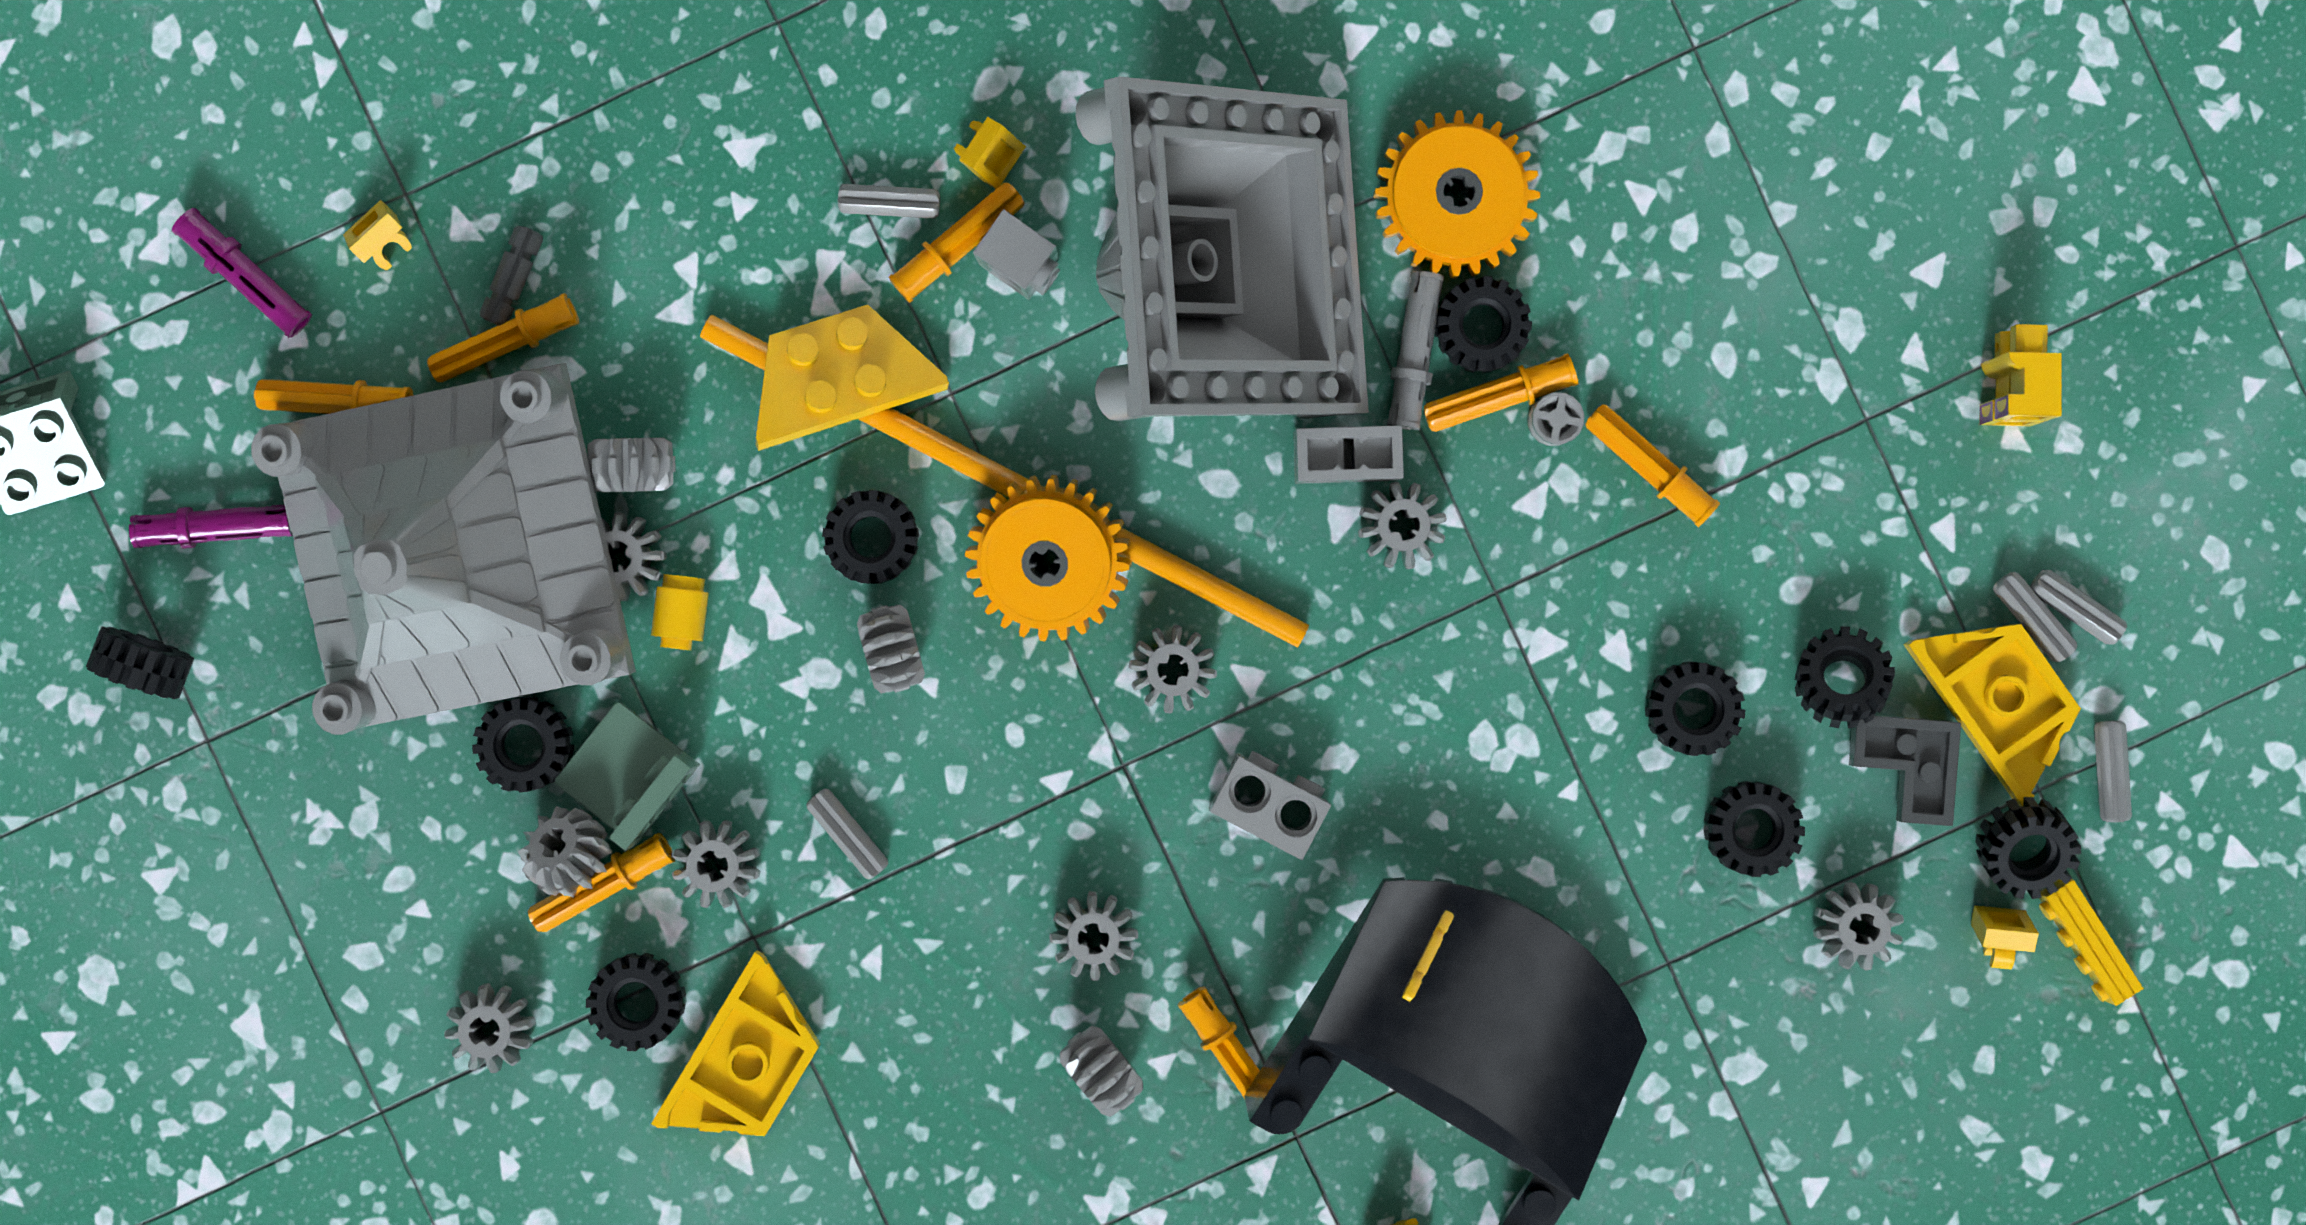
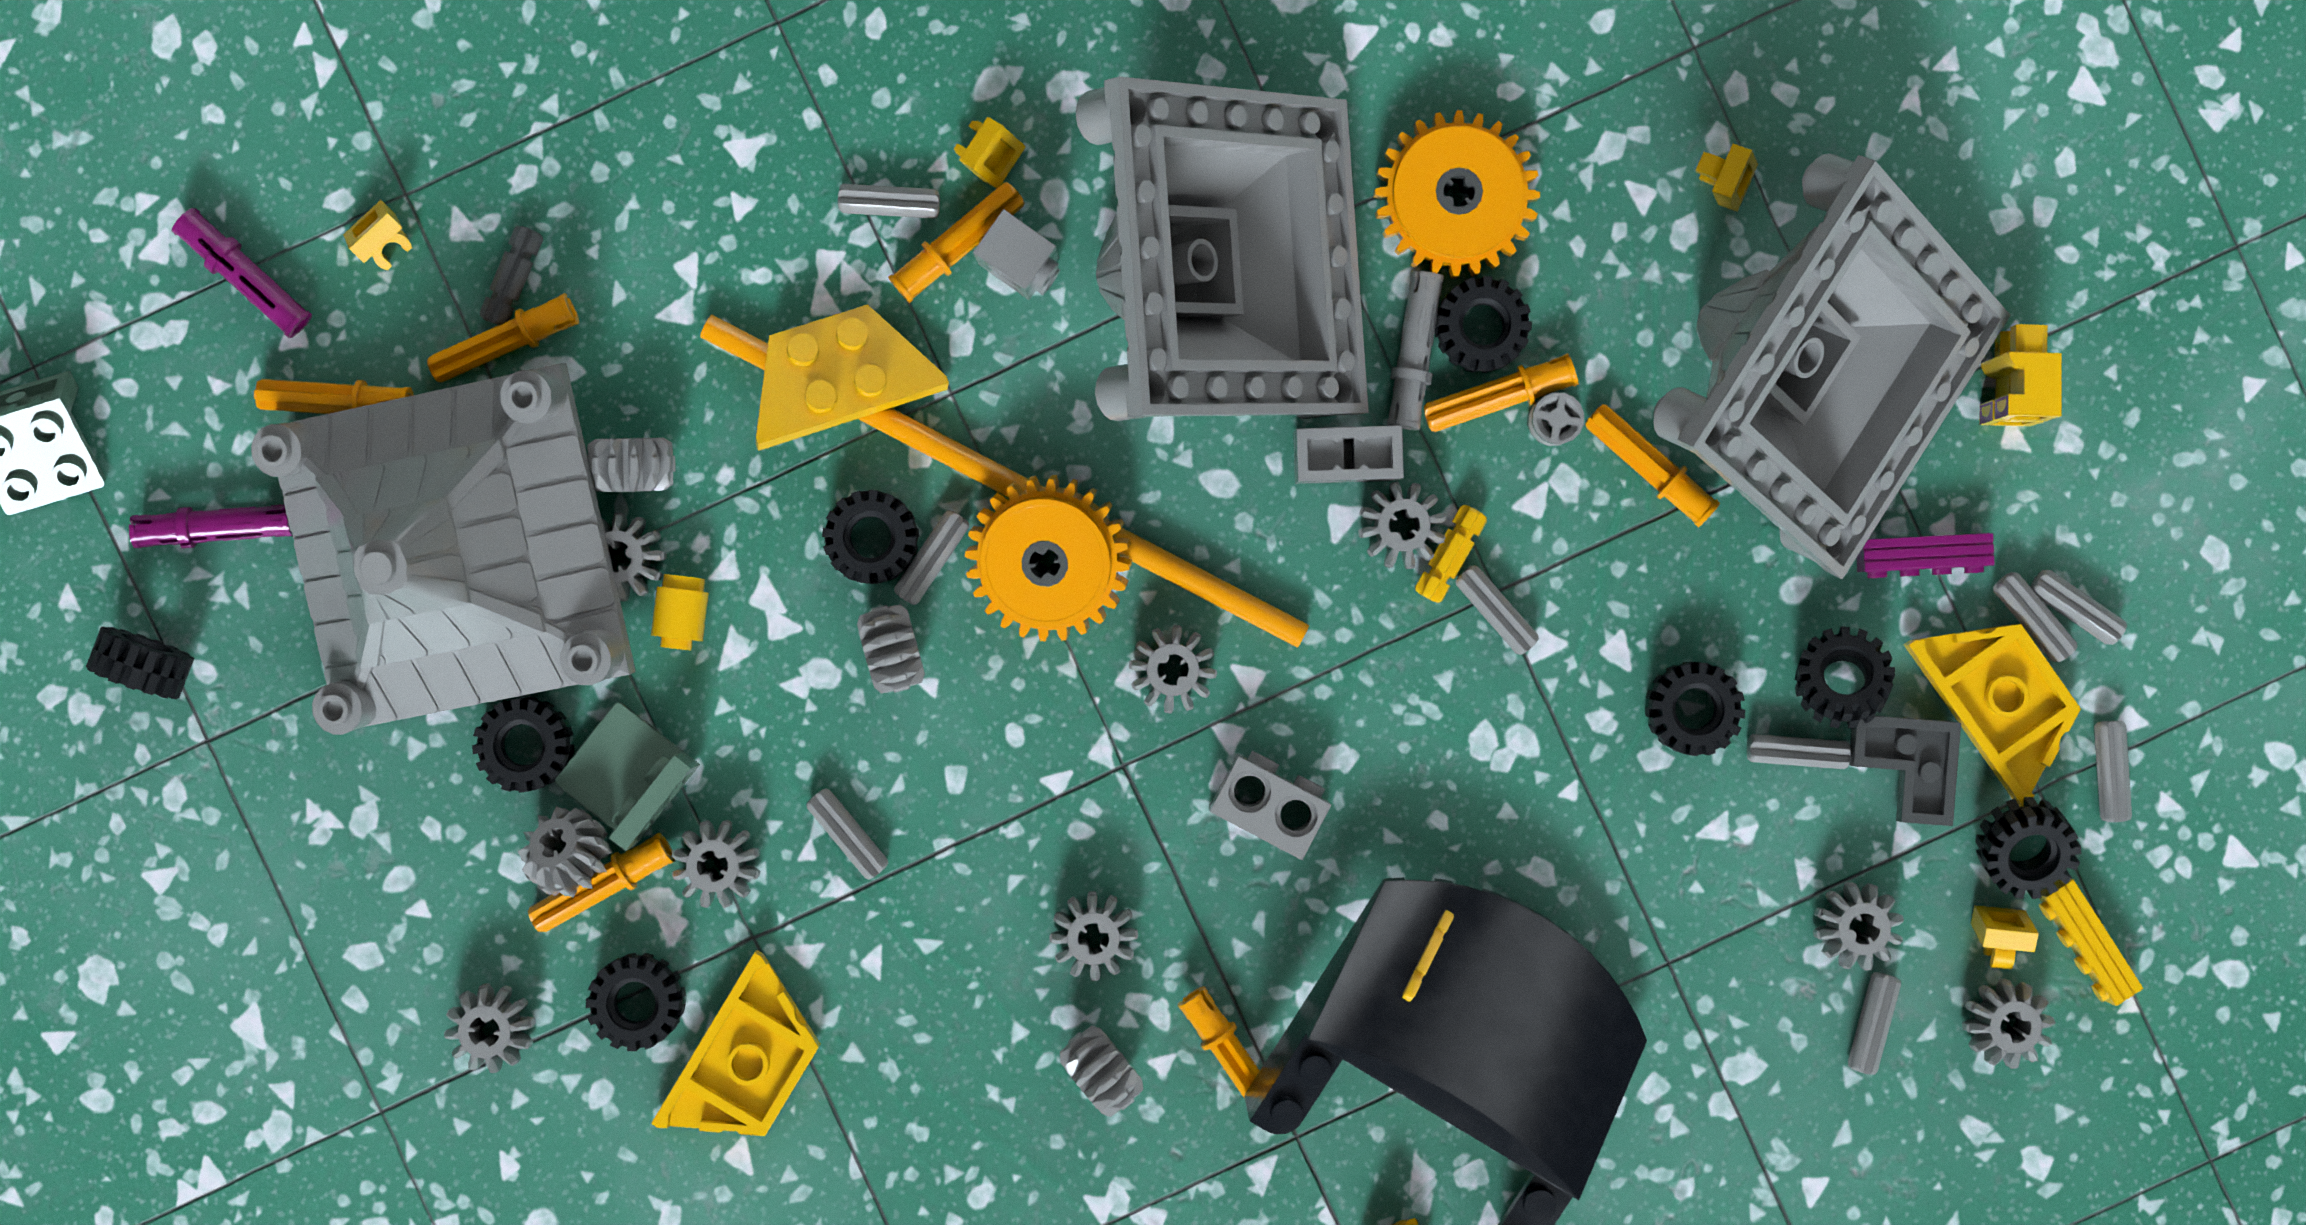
black tyre [1703,781,1805,877] -> none
none -> light grey axle [894,510,969,605]
none -> yellow axle [1415,505,1487,603]
none -> light grey axle [1455,565,1539,655]
none -> light grey piece [1653,153,2011,579]
none -> yellow tile [1695,143,1758,212]
none -> light grey axle [1747,734,1851,769]
none -> light grey axle [1848,972,1901,1075]
none -> magenta piece [1856,533,1995,578]
none -> light grey gear [1962,978,2056,1069]

